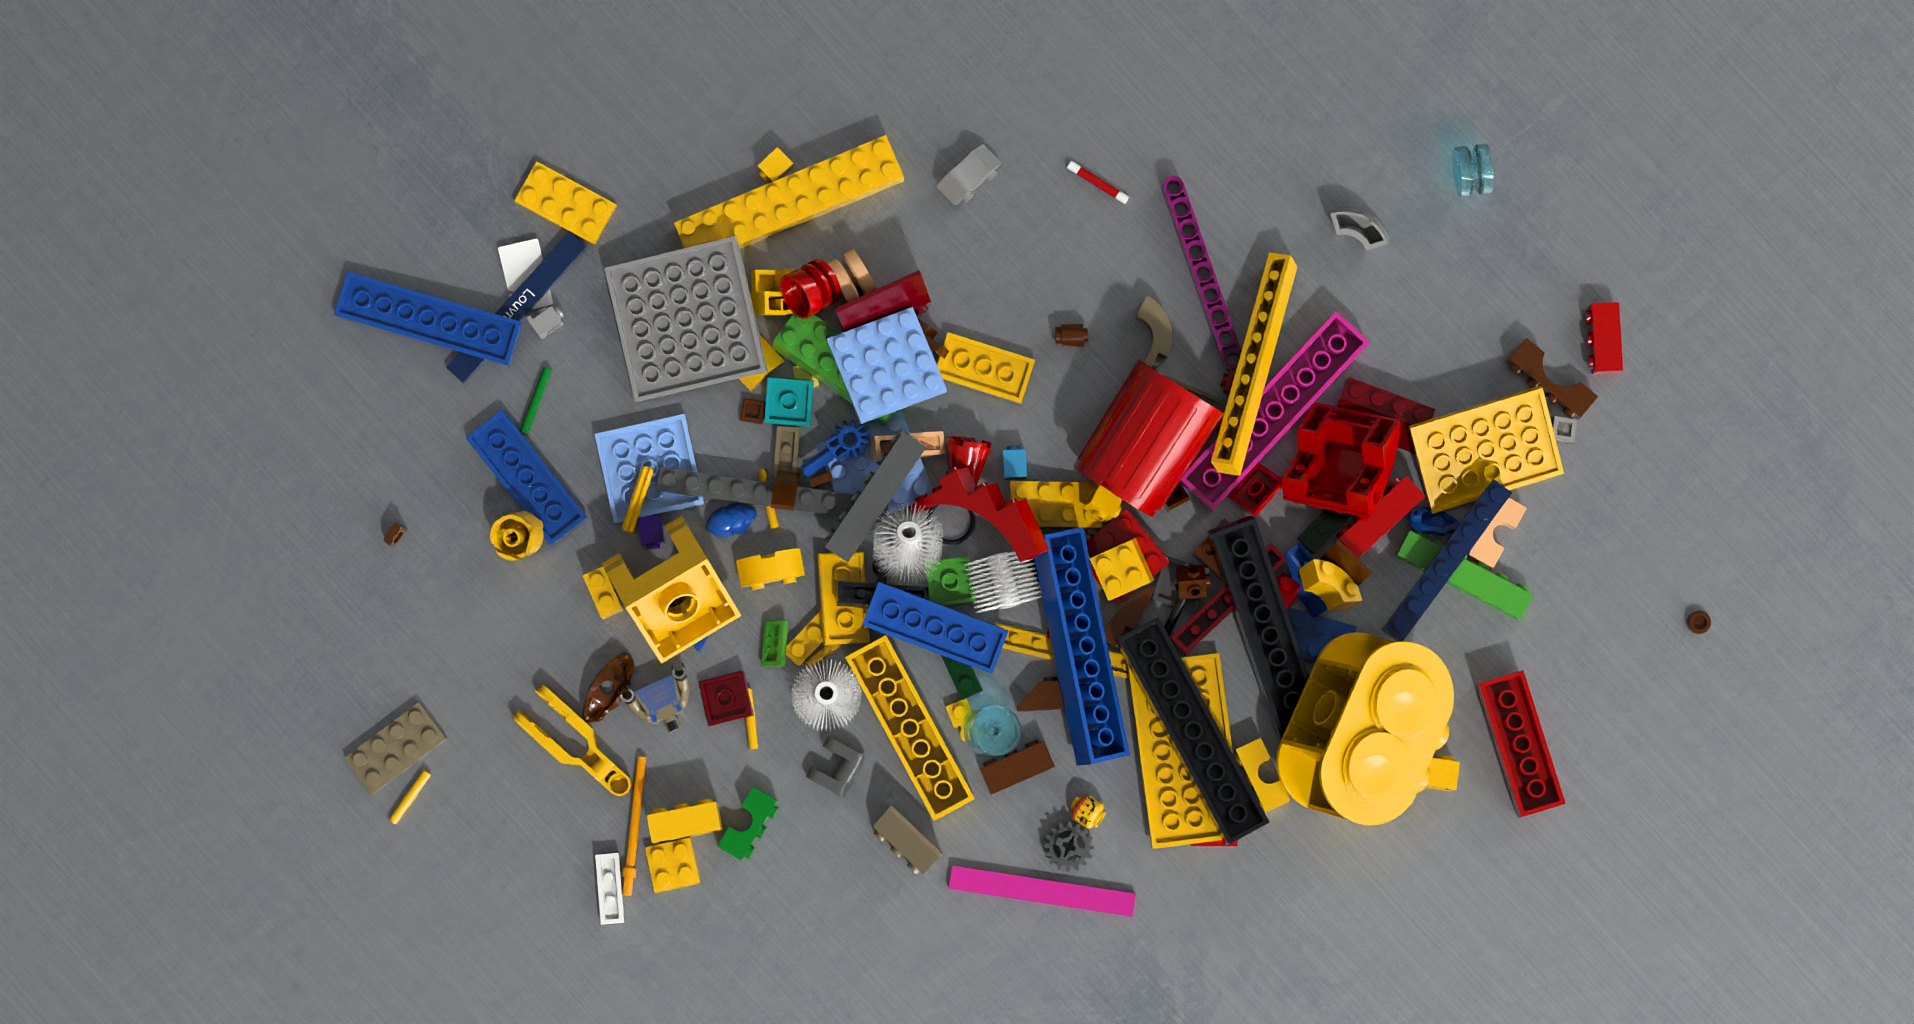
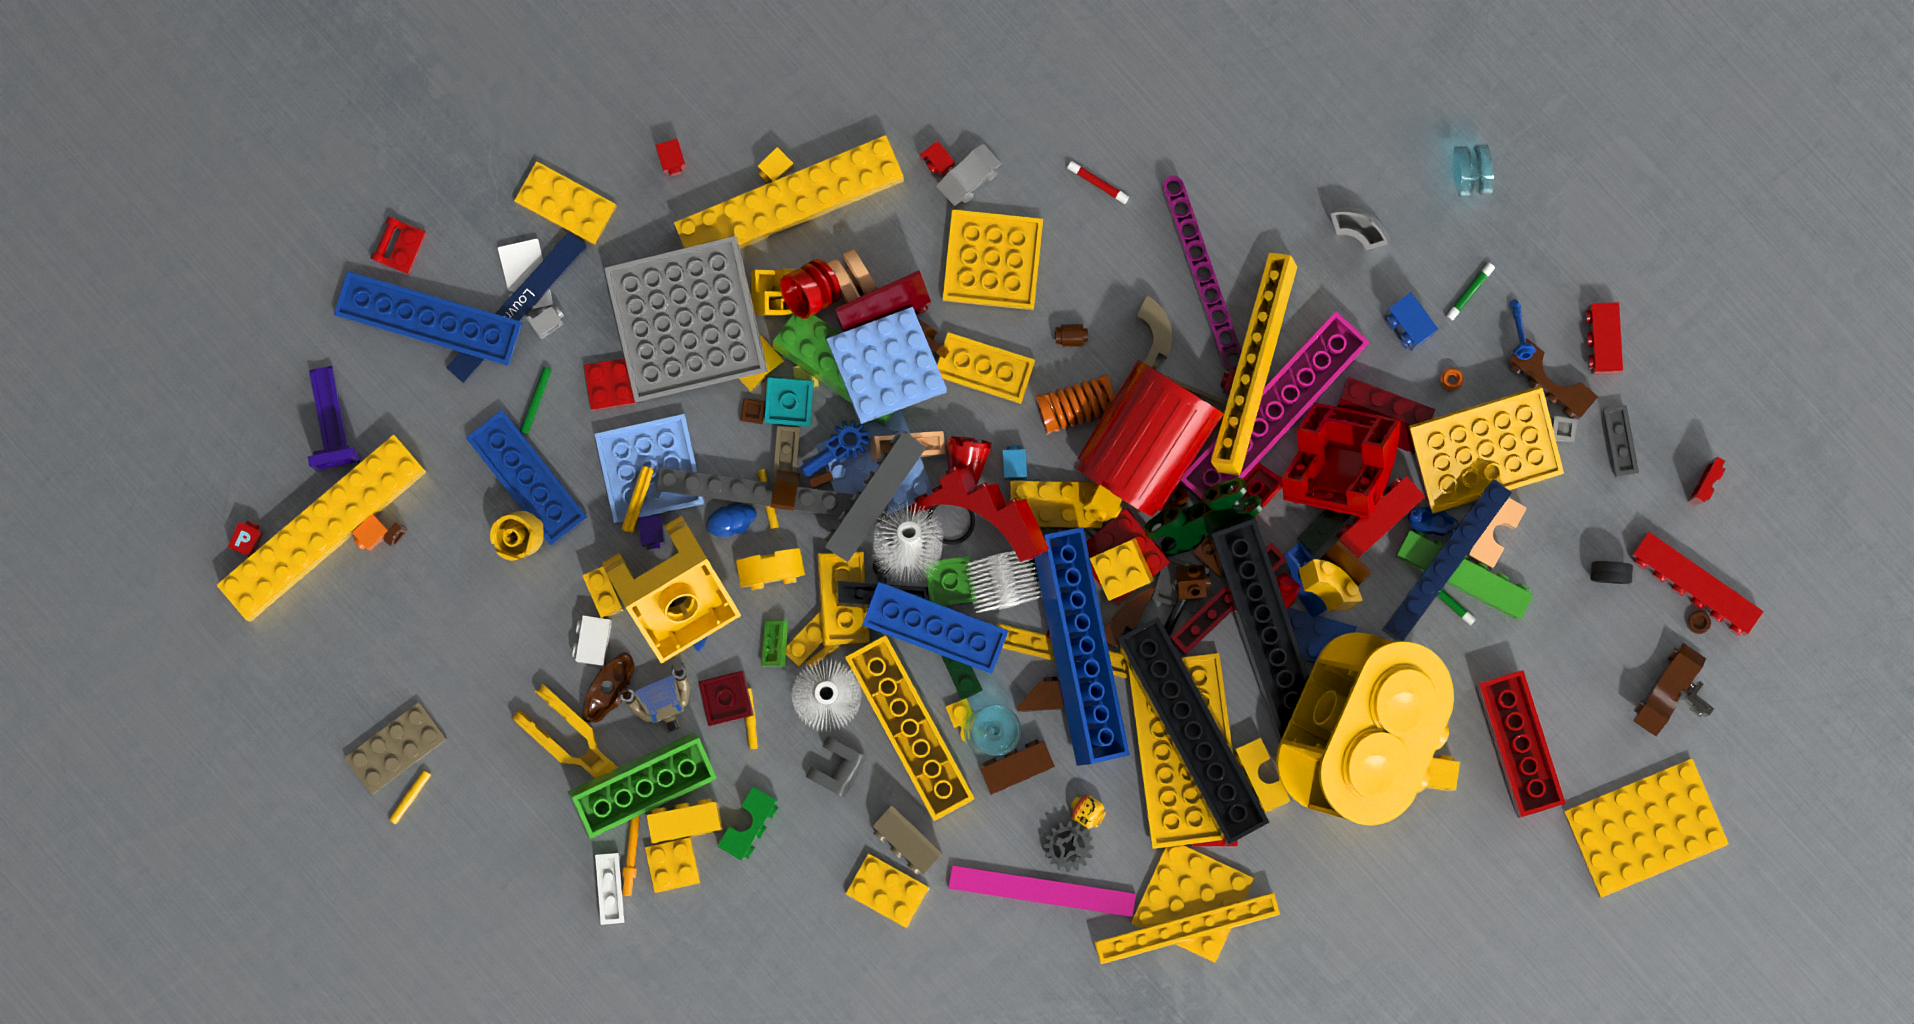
none -> yellow brick [217,435,427,622]
none -> red brick [228,520,264,557]
none -> dark purple bracket [308,366,362,472]
none -> orange brick [352,514,389,551]
none -> red plate [370,217,426,275]
none -> bright green brick [567,732,717,839]
none -> white brick [572,615,612,667]
none -> red plate [584,358,637,411]
none -> red brick [656,138,687,176]
none -> yellow plate [846,853,929,928]
none -> red brick [920,141,955,178]
none -> yellow plate [943,209,1043,311]
none -> orange piece [1035,374,1115,435]
none -> yellow tile [1094,892,1280,965]
none -> yellow plate [1130,845,1254,963]
none -> dark green piece [1144,478,1263,556]
none -> blue brick [1384,292,1439,351]
none -> green bar [1437,589,1476,626]
none -> orange plate [1440,368,1464,391]
none -> green bar [1445,262,1495,321]
none -> blue piece [1509,299,1536,360]
none -> yellow plate [1563,758,1729,898]
none -> black tyre [1590,561,1633,584]
none -> dark grey plate [1603,405,1639,477]
none -> red brick [1630,532,1764,636]
none -> reddish brown brick [1633,643,1706,737]
none -> clear smoke bracket [1683,681,1714,717]
none -> red plate [1688,457,1726,506]

